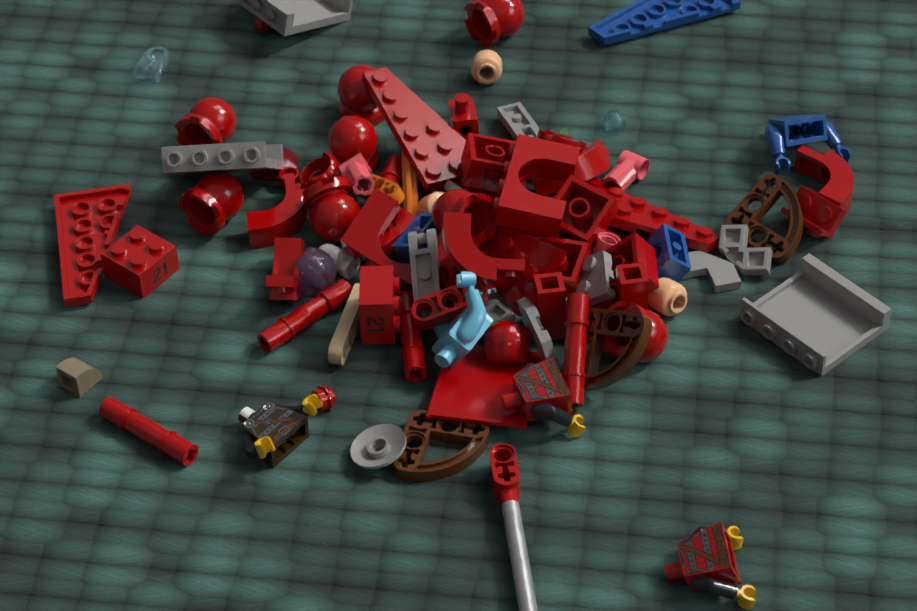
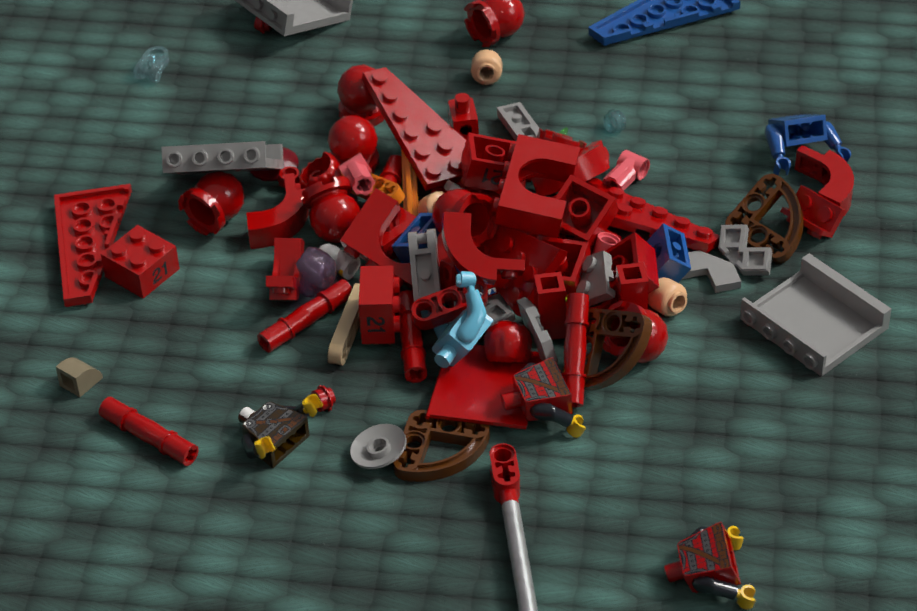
red tile [175,97,237,146] -> none

